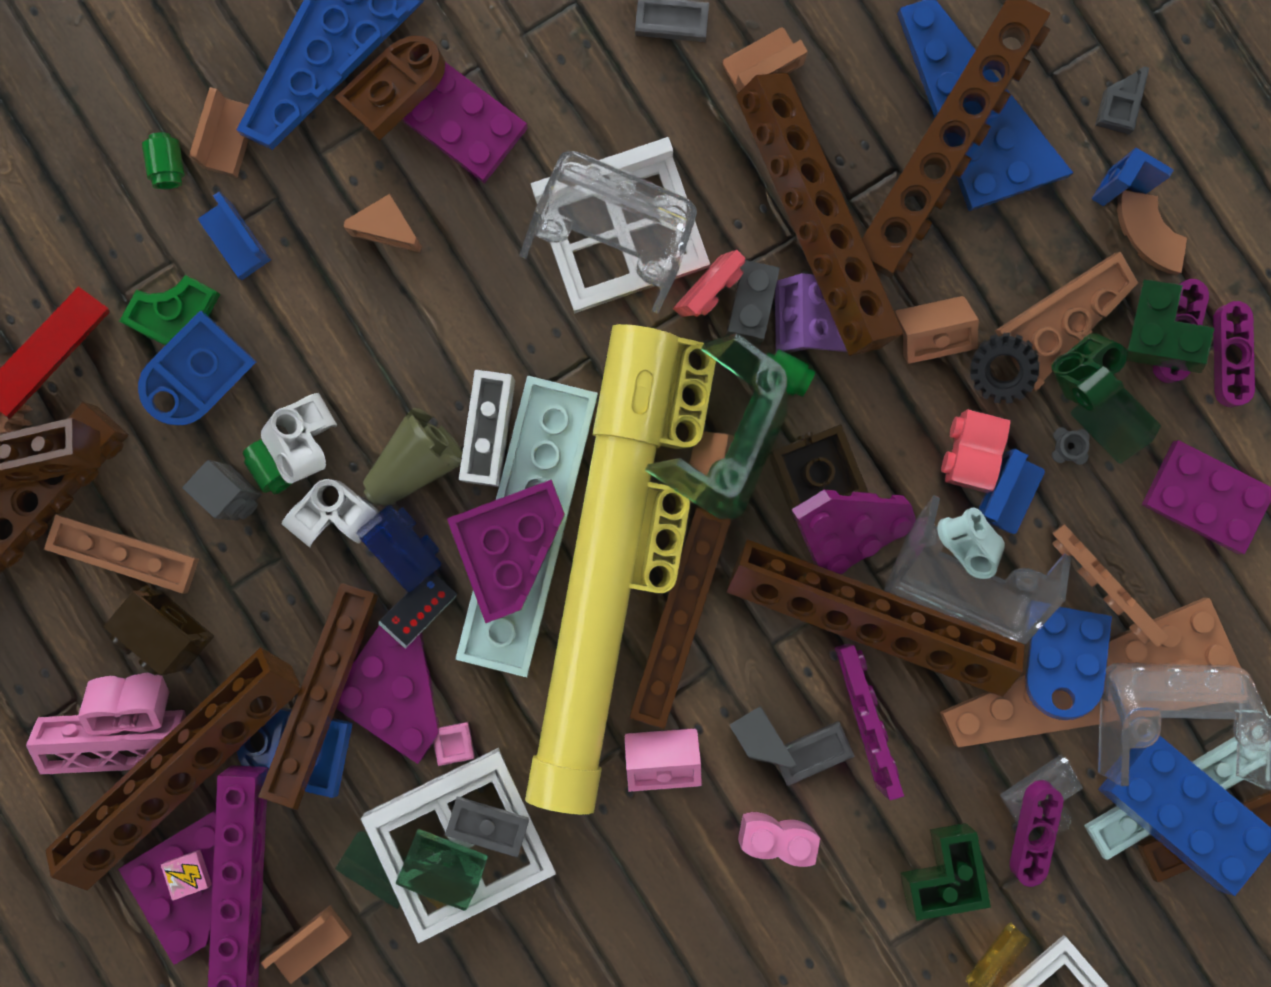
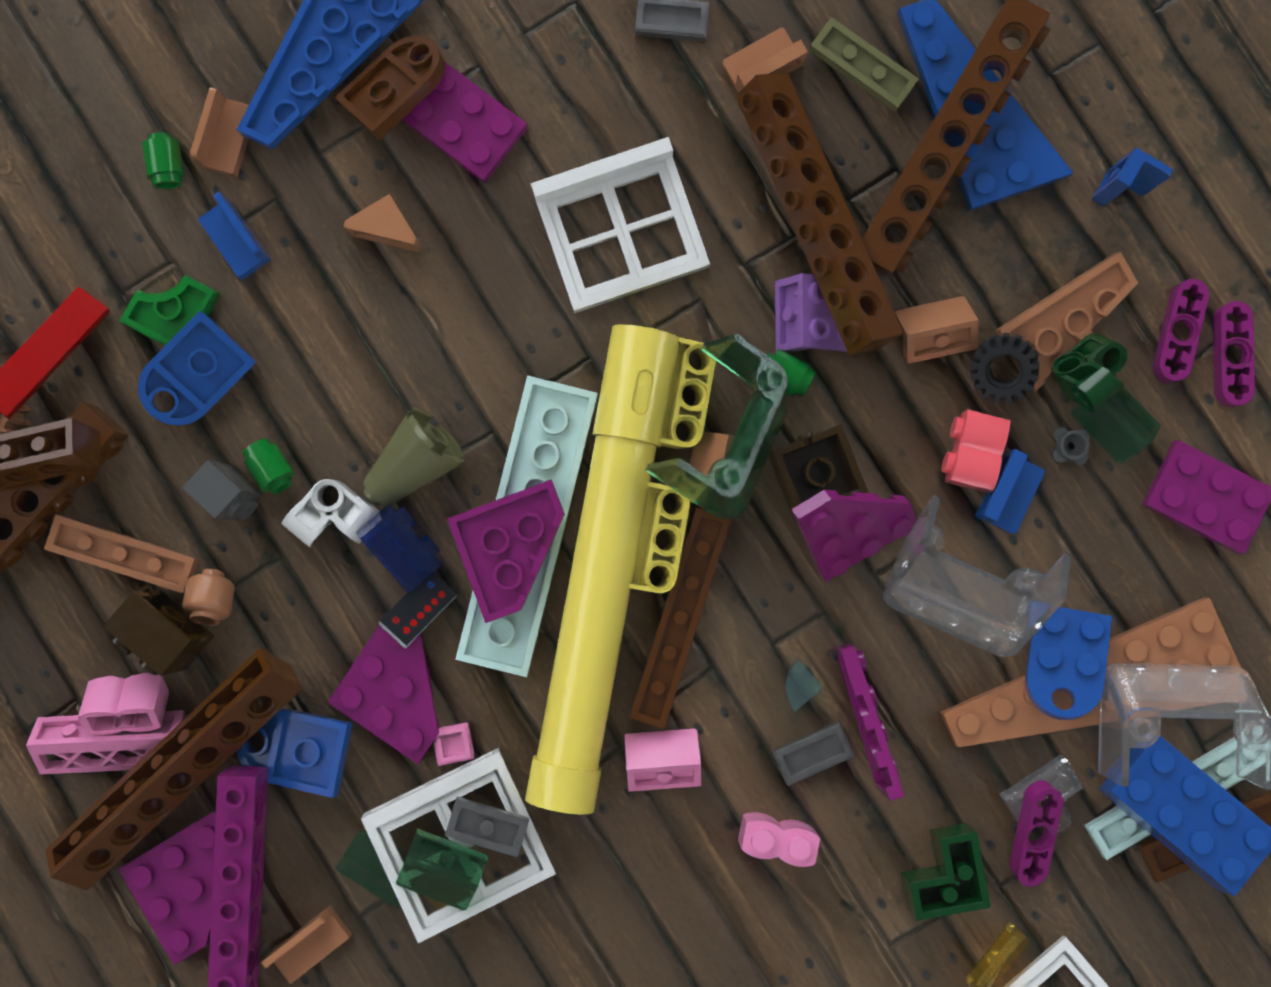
tile [161,850,212,901] -> none
reddish brown plate [258,583,378,810] -> none
white piece [261,393,337,484] -> none
white brick [459,370,515,487] -> none
clear windscreen [519,151,697,314] -> none
coral tile [673,250,746,317] -> none
dark grey brick [725,260,780,346] -> none
reddish brown brick [727,539,1025,697] -> none
dark grey tile [730,706,797,769] -> none
light aqua piece [937,507,1005,579] -> none
nougat wing [1052,523,1169,647] -> none
dark grey tile [1095,66,1149,134] -> none
nougat tile [1117,190,1187,275] -> none
dark green brick [1127,279,1214,373] -> none
none -> nougat head [182,569,235,626]
none -> clear light blue tile [785,659,823,711]
none -> olive plate [809,17,919,112]

